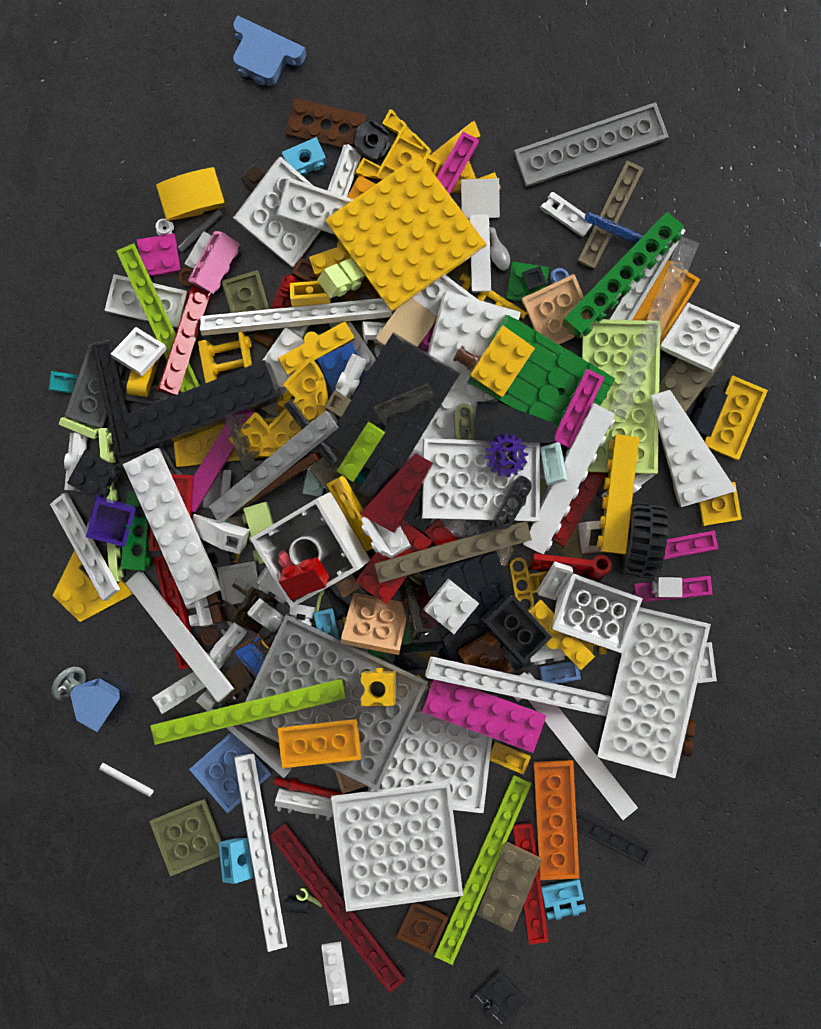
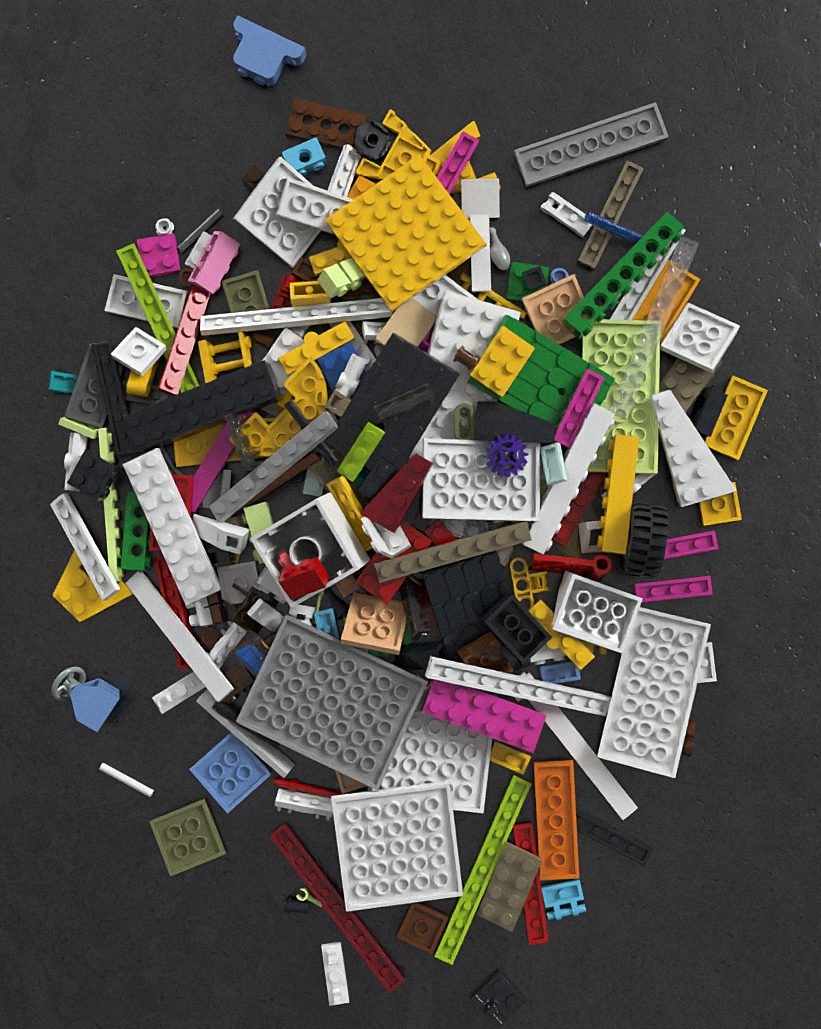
dark purple piece [85,496,136,547] -> none
lime plate [150,679,347,745] -> none
yellow slope [156,167,225,221] -> none
medium azure brick [218,837,253,884] -> none
white plate [234,753,287,952] -> none
light orange plate [278,719,362,768] -> none
yellow piece [361,668,396,706] -> none
white plate [424,579,479,634] -> none
black beam [493,477,532,530] -> none
white plate [537,561,573,600] -> none
white brick [652,577,682,597] -> none

